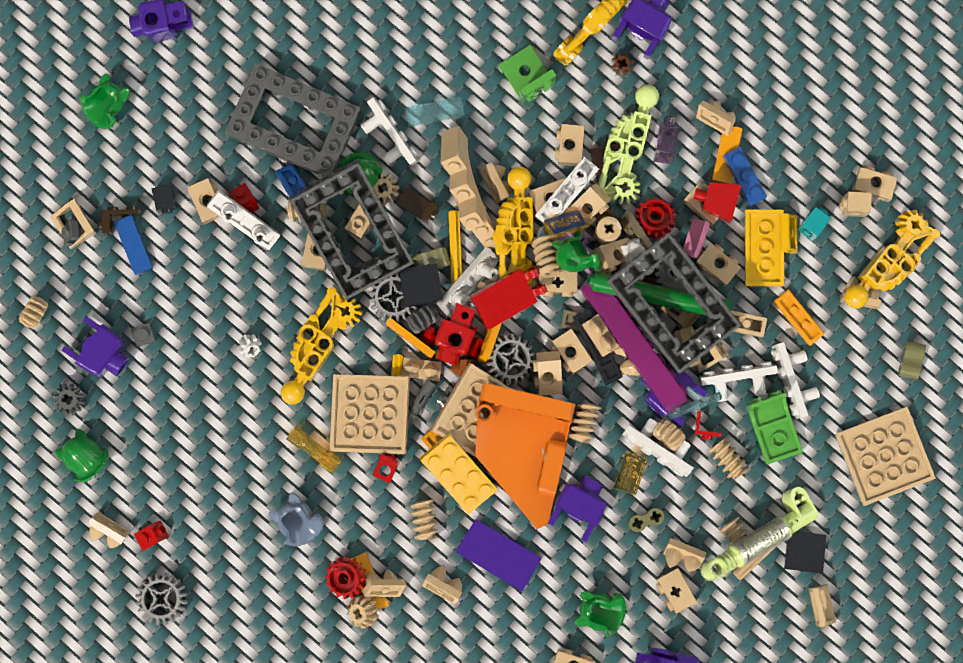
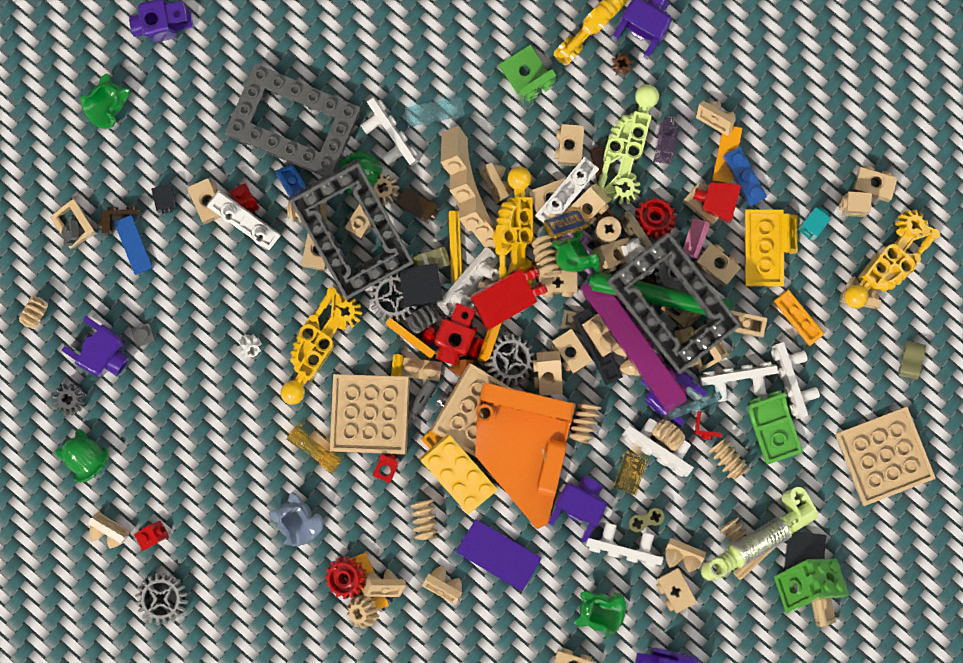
none -> white plate [586,523,663,568]
none -> bright green bracket [774,559,849,613]

